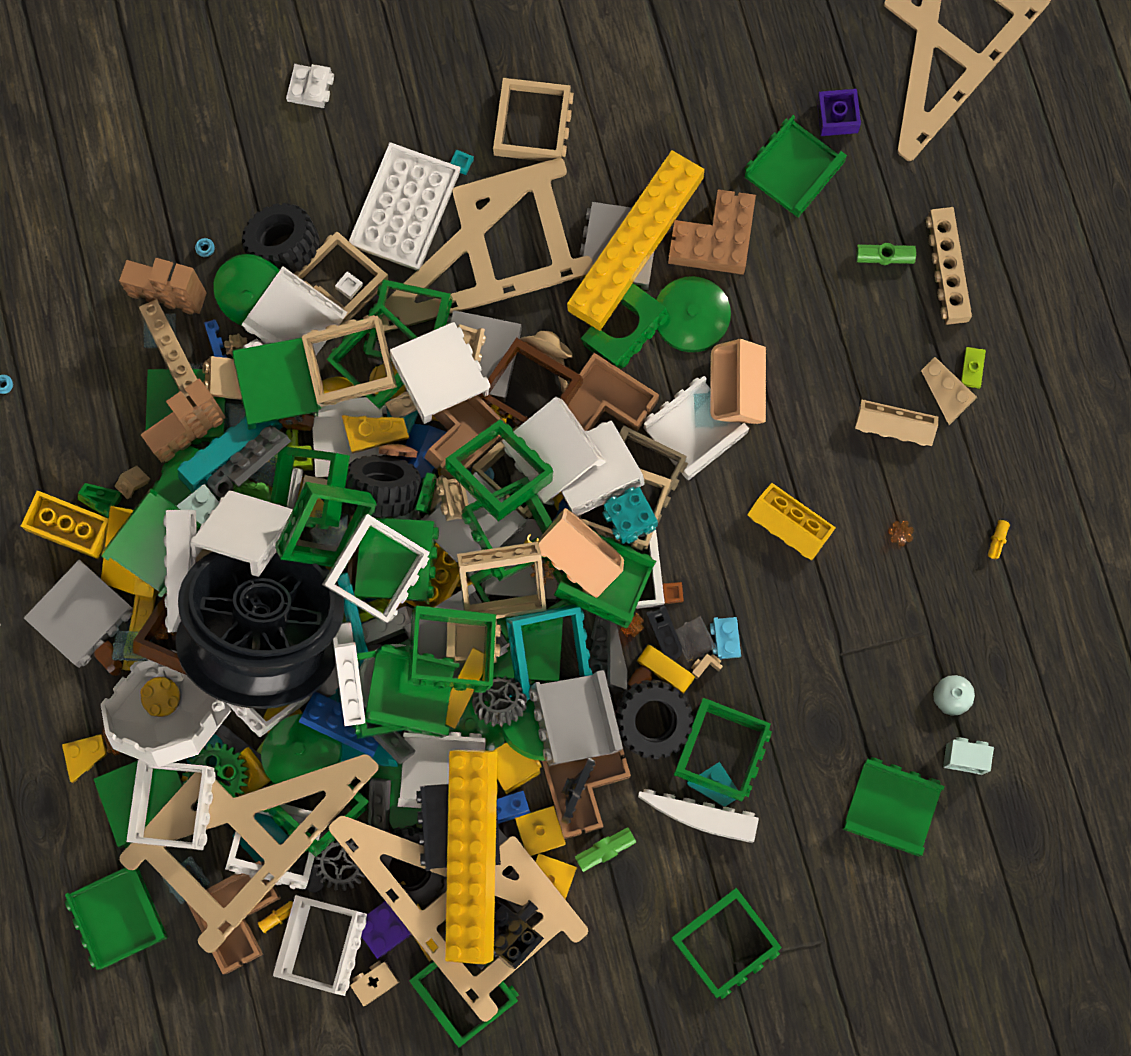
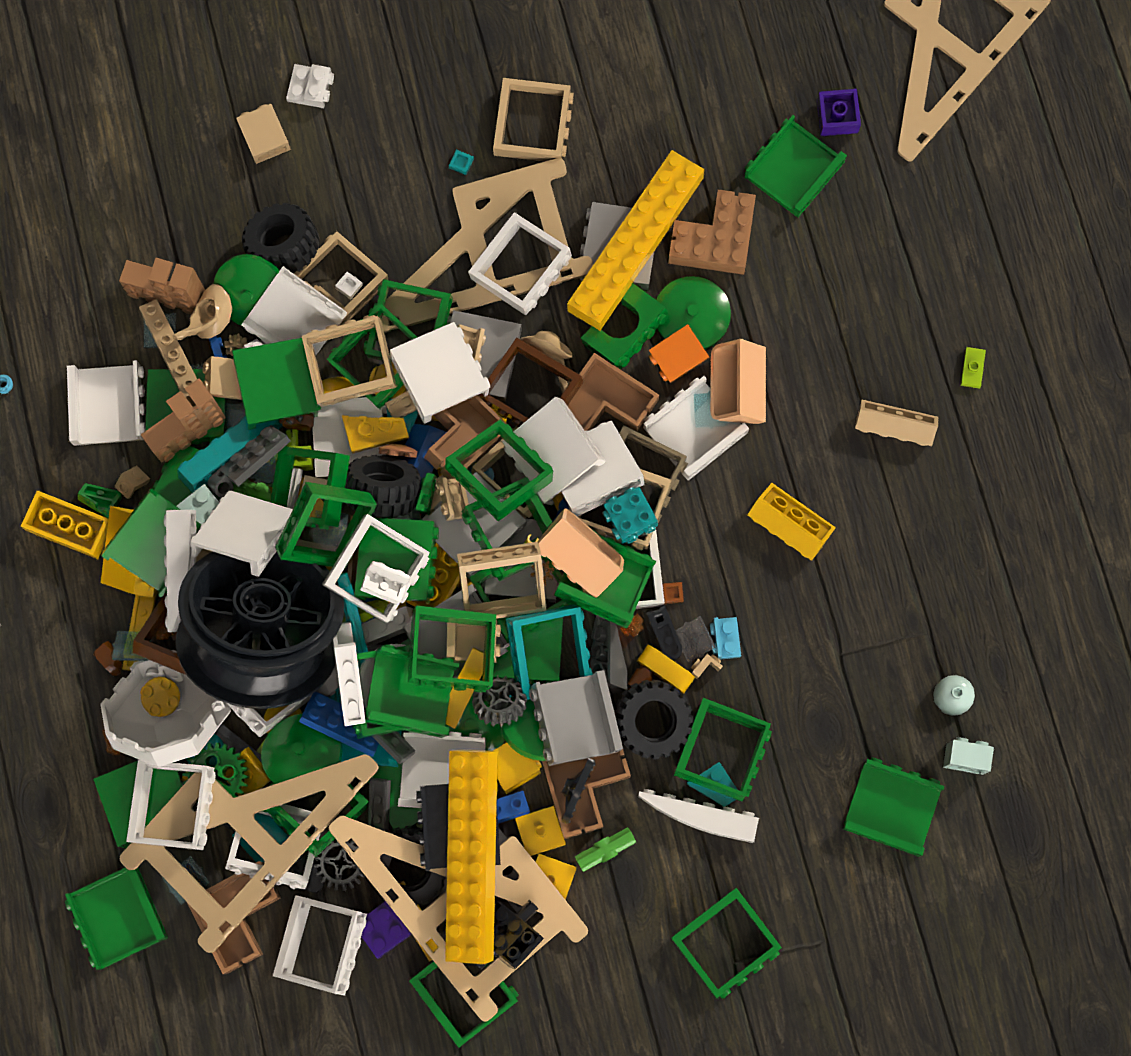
light grey panel [24,560,133,668] -> none
yellow wing [62,734,107,783] -> none
medium azure plate [195,238,215,257] -> none
yellow axle [258,901,293,933] -> none
white plate [349,143,461,270] -> none
tan brick [350,961,400,1006] -> none
bright green piece [856,243,916,265] -> none
clear orange plant [888,521,914,546] -> none
tan wing [921,357,977,425] -> none
tan brick [926,207,972,325] -> none
yellow axle [988,520,1010,559] -> none
none -> white panel [67,360,146,446]
none -> tan hat [173,284,232,340]
none -> tan panel [236,104,291,164]
none -> white bracket [360,561,410,605]
none -> white window [468,212,572,315]
none -> orange brick [648,324,710,383]

